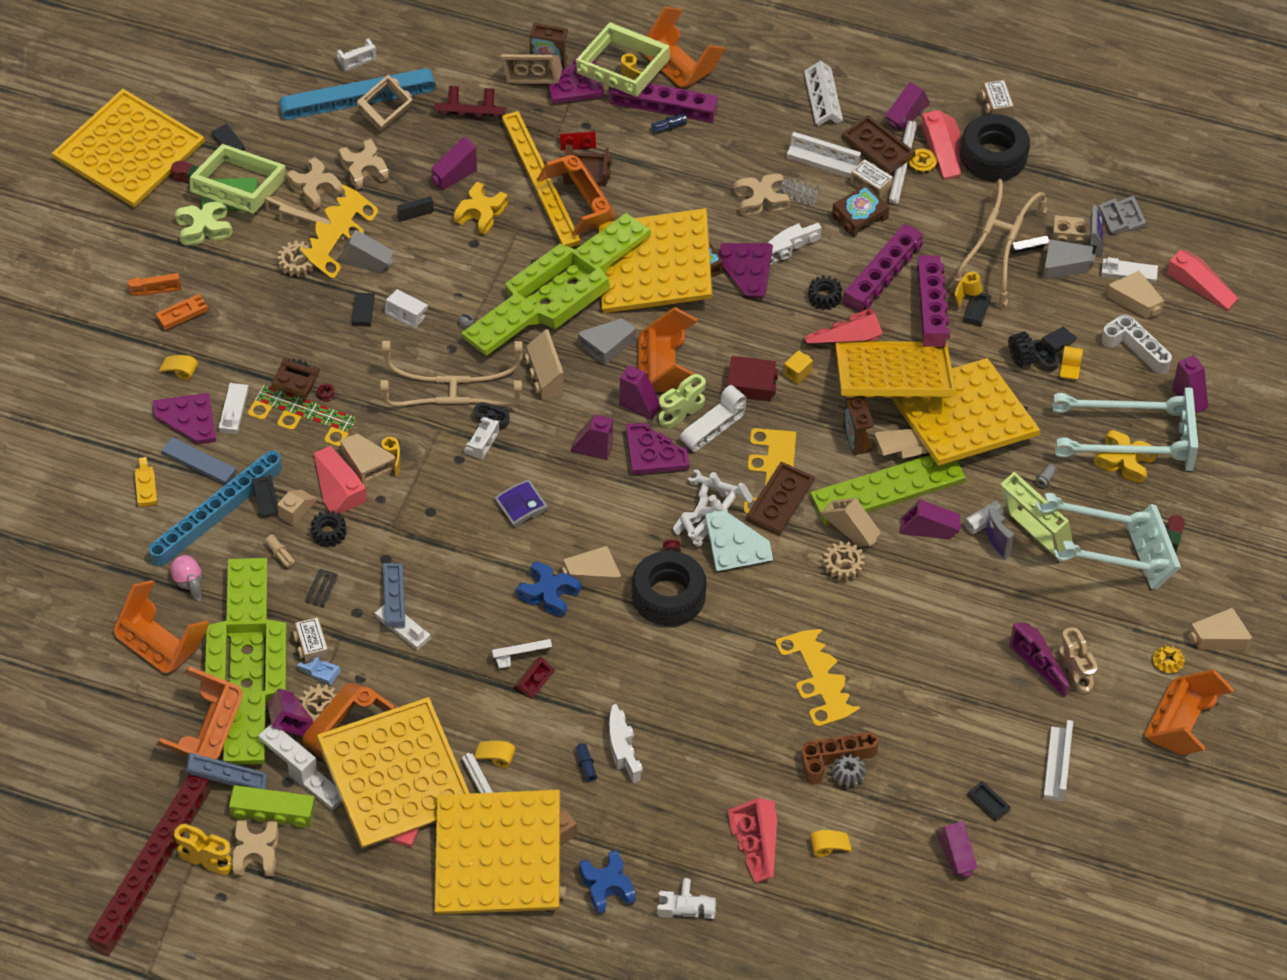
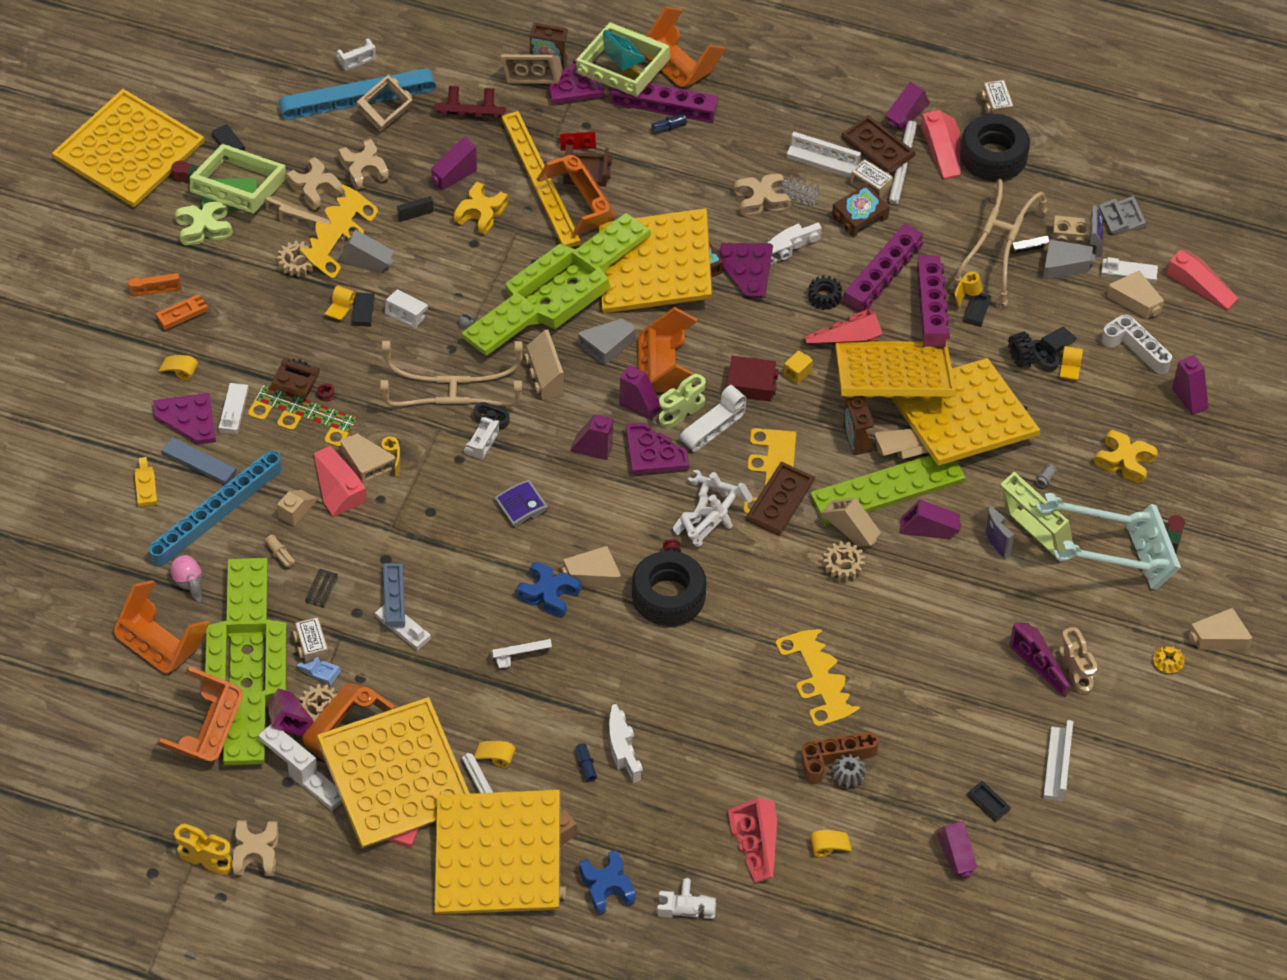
dark red brick [88,774,210,956] -> none
sand blue tile [185,753,267,789] -> none
lime brick [229,785,316,828] -> none
black tile [252,475,278,517] -> none
black tyre [311,510,347,547] -> none
dark red slope [513,657,555,699] -> none
light aqua plate [705,510,773,571] -> none
white fence [804,60,843,126] -> none
yellow gear [908,149,937,173] -> none
white axle [964,501,1004,534] -> none
light aqua piece [1052,388,1198,471] -> none
orange windscreen [1145,669,1234,755] -> none
none -> yellow panel [324,285,356,320]
none -> teal slope [603,30,646,71]

